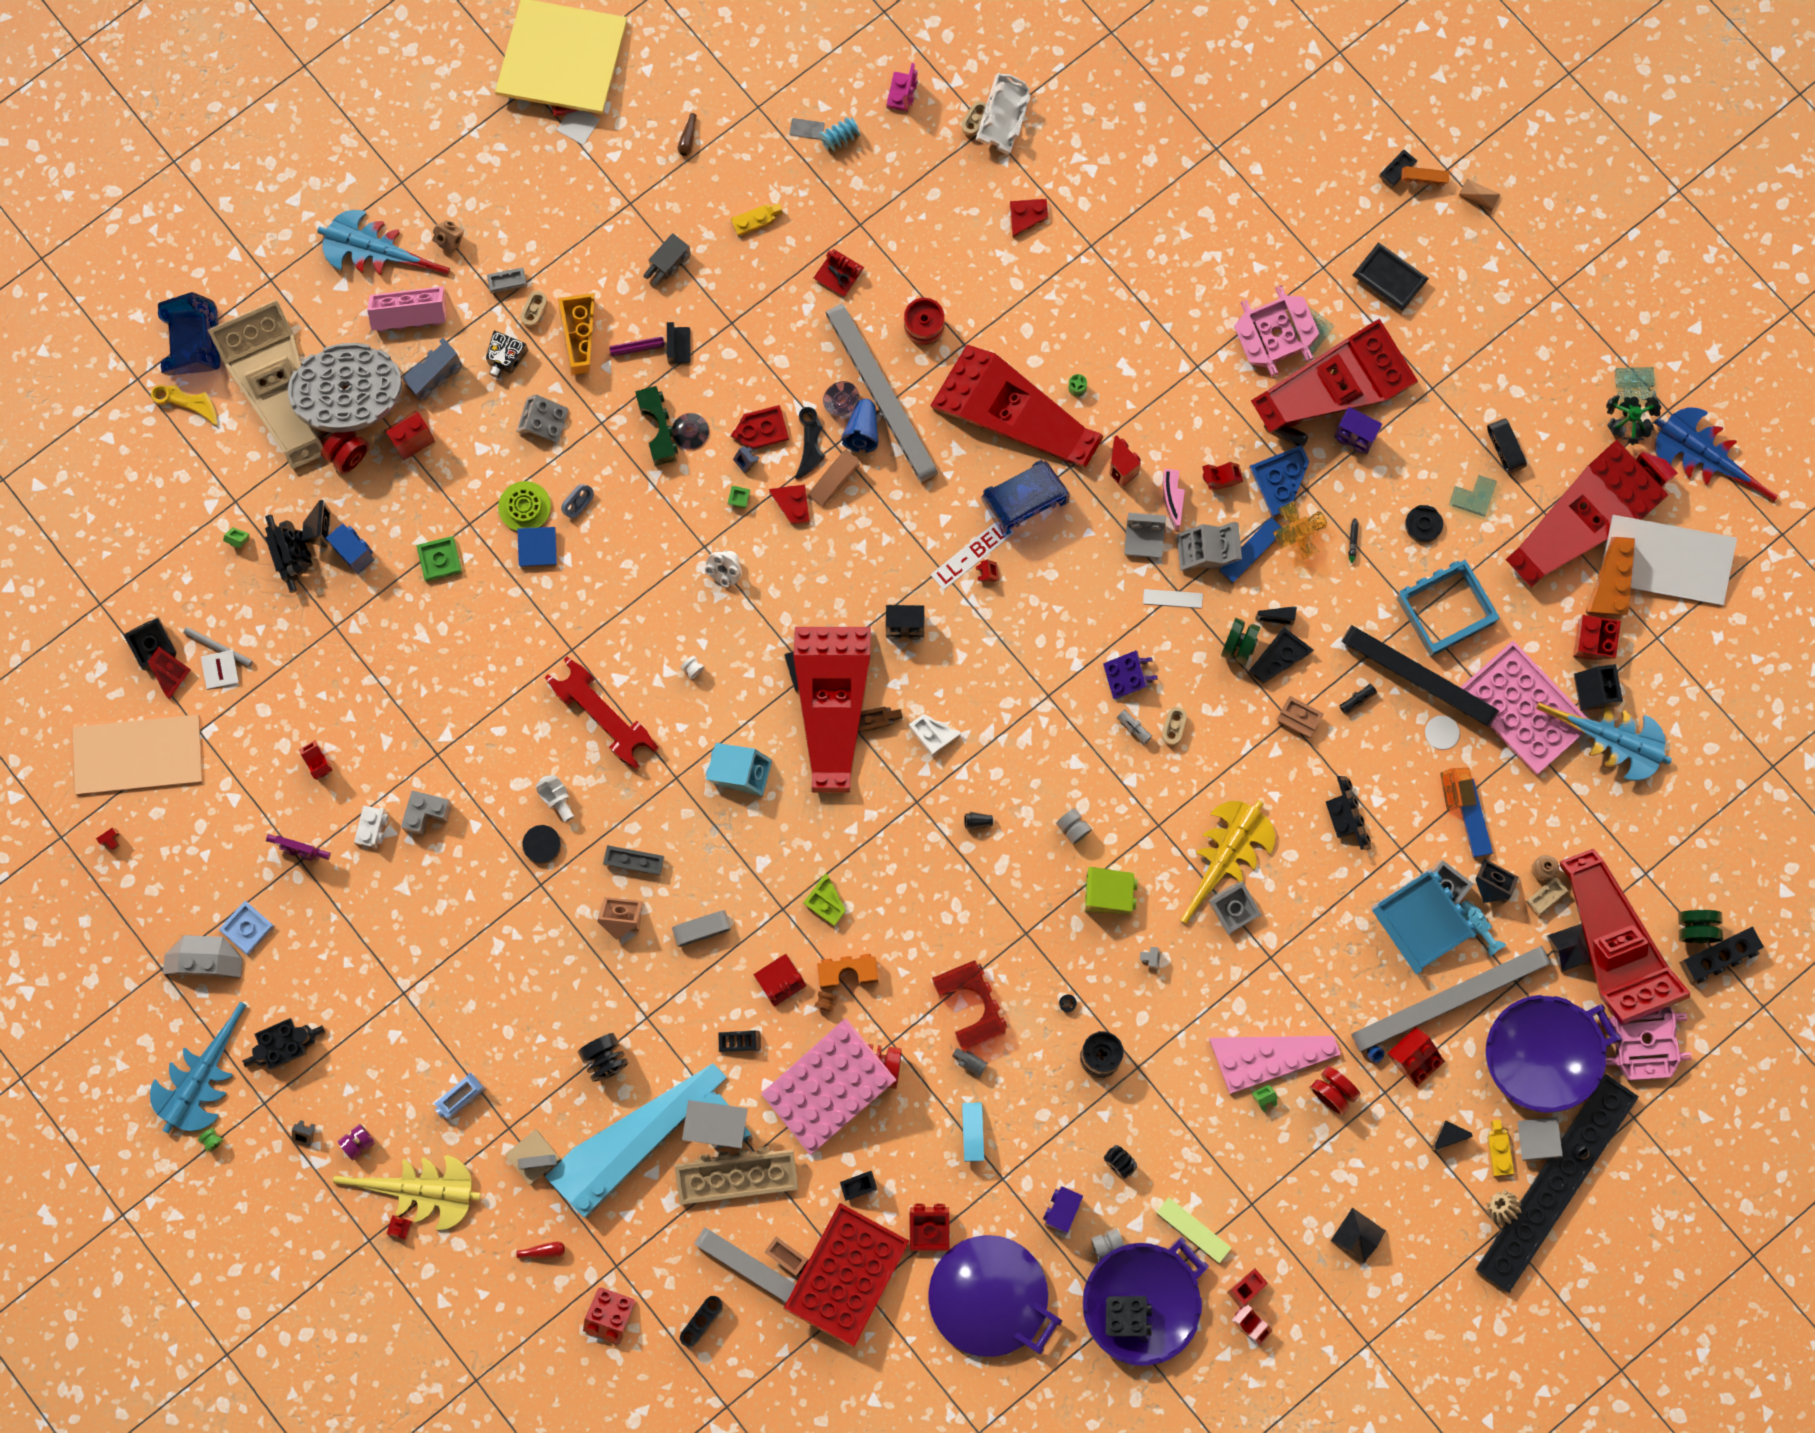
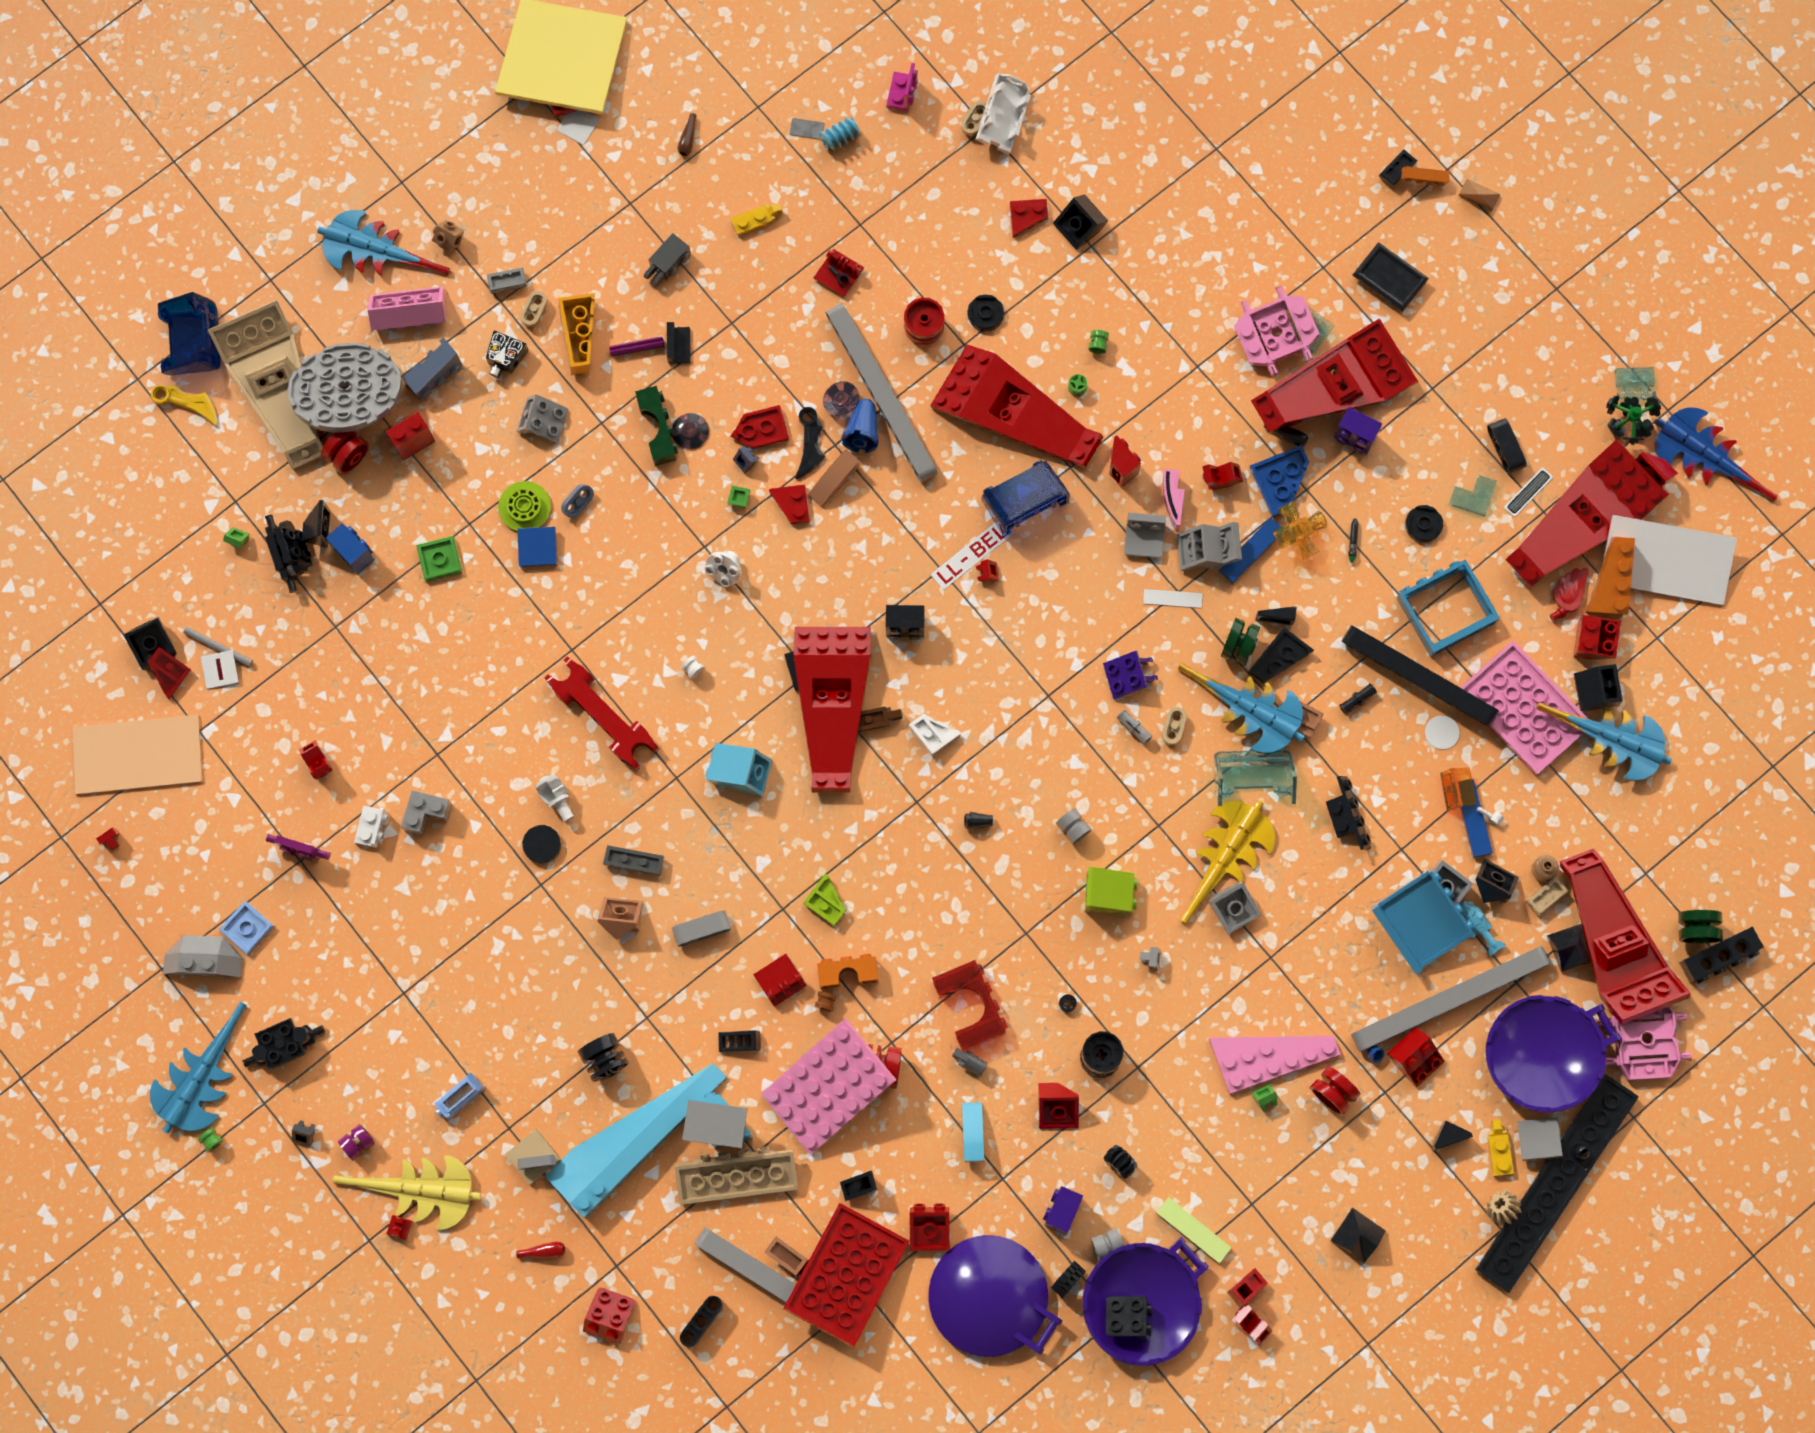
none -> black tile [967,294,1004,332]
none -> red slope [1038,1083,1079,1129]
none -> black tyre [1050,1260,1086,1298]
none -> black slope [1053,194,1109,250]
none -> bright green wheel [1088,330,1109,354]
none -> dark azure animal [1178,663,1305,754]
none -> clear light blue windscreen [1214,750,1297,806]
none -> white hand [1477,807,1504,824]
none -> sticker [1504,467,1553,517]
none -> red animal [1549,568,1589,621]

